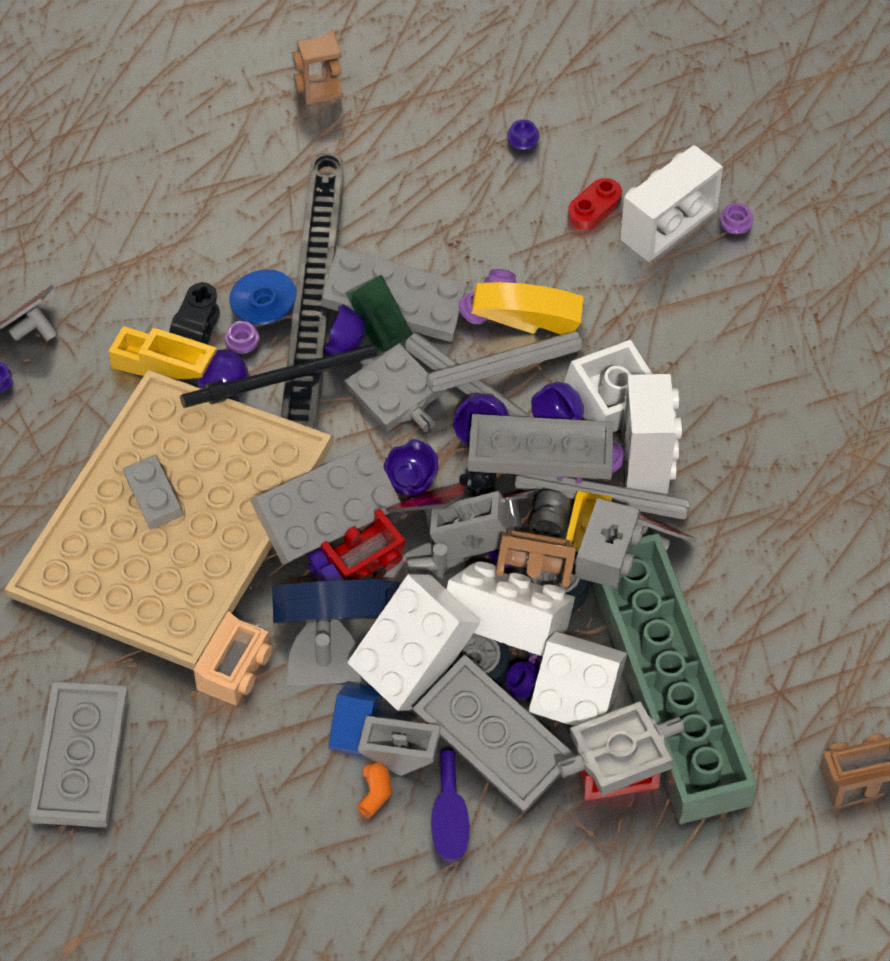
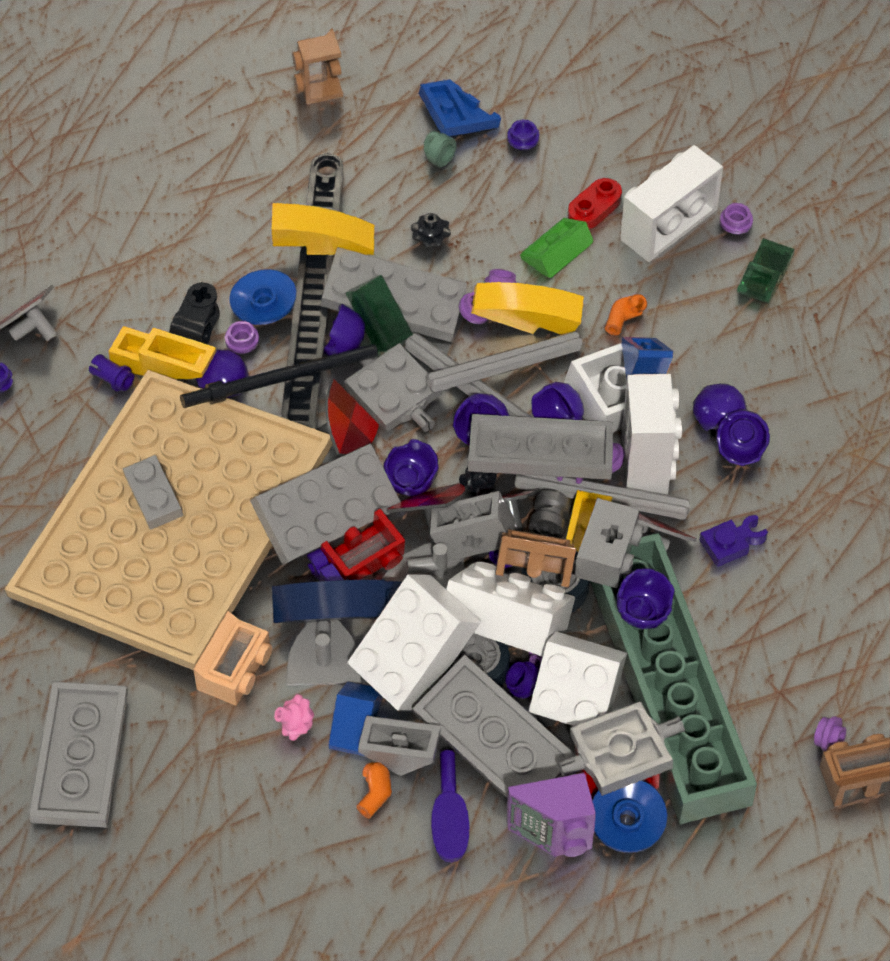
none -> dark purple pin [89,354,134,392]
none -> yellow slope [271,203,374,255]
none -> bright pink plant [274,694,314,741]
none -> shield [317,379,379,456]
none -> black plant [411,213,451,247]
none -> blue wing [419,79,501,136]
none -> sand green tile [424,131,456,167]
none -> medium lavender slope [506,773,596,857]
none -> bright green slope [520,218,593,278]
none -> blue dish [592,781,667,853]
none -> orange arm [605,294,647,335]
none -> dark purple hair [617,568,675,629]
none -> blue slope [622,337,673,380]
none -> dark purple hair [693,383,747,432]
none -> dark purple plate [699,515,768,567]
none -> dark purple hair [716,409,770,466]
none -> clear green slope [737,238,795,304]
none -> medium lavender plate [814,716,846,752]

